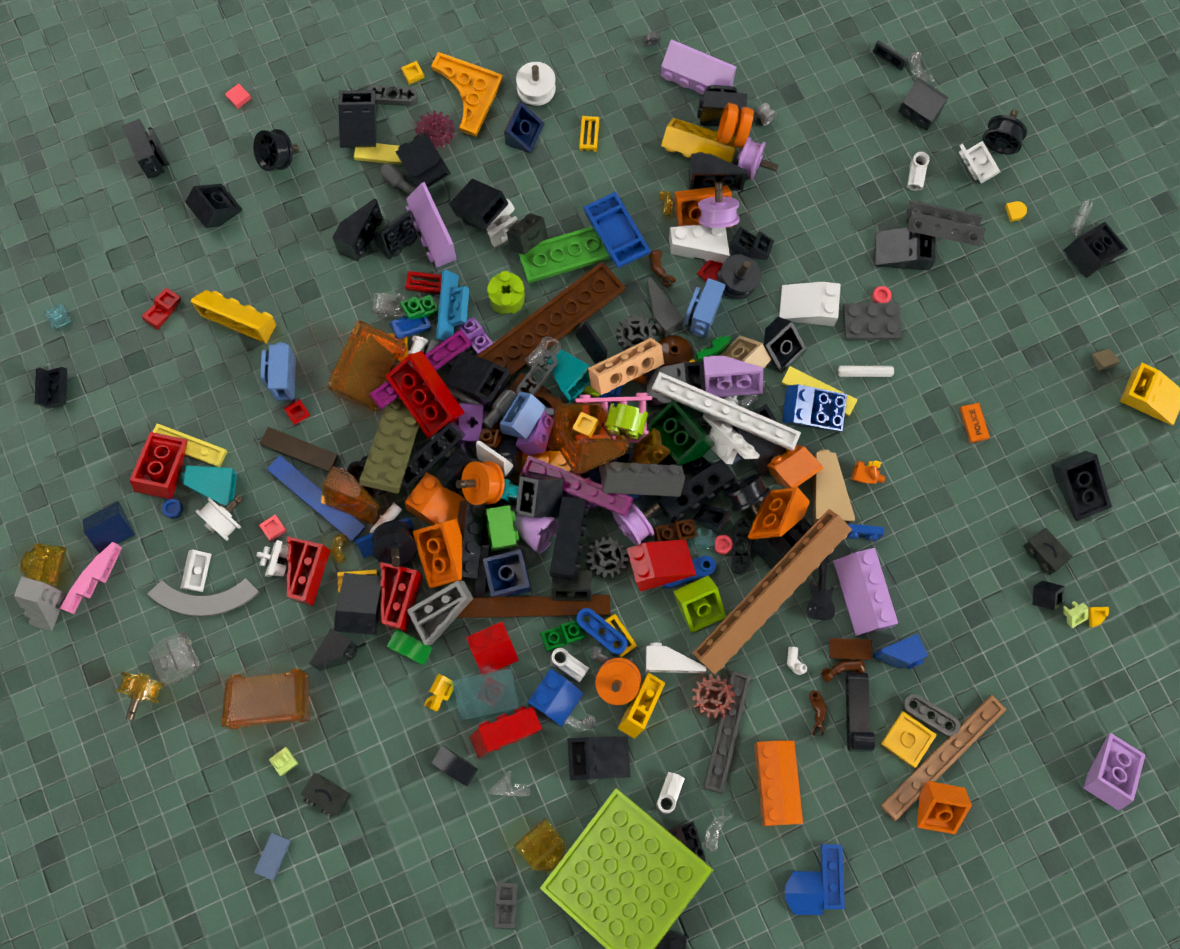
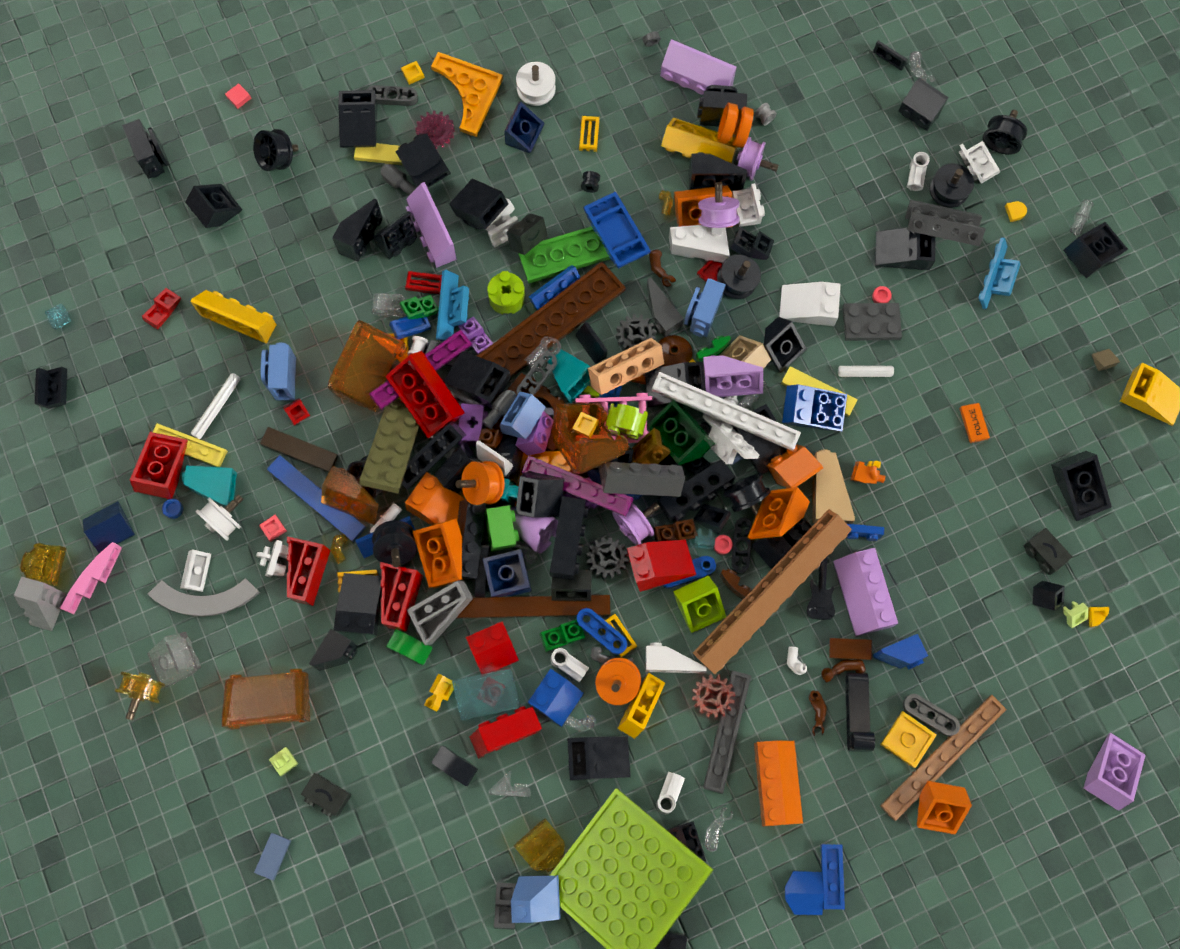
none -> white axle [191,373,240,439]
none -> medium blue slope [511,875,560,923]
none -> blue plate [528,265,581,311]
none -> black wheel [581,171,600,193]
none -> reddish brown slope [719,569,752,600]
none -> white bracket [732,183,765,227]
none -> black wheel [929,164,974,208]
none -> dark azure bracket [979,237,1021,309]

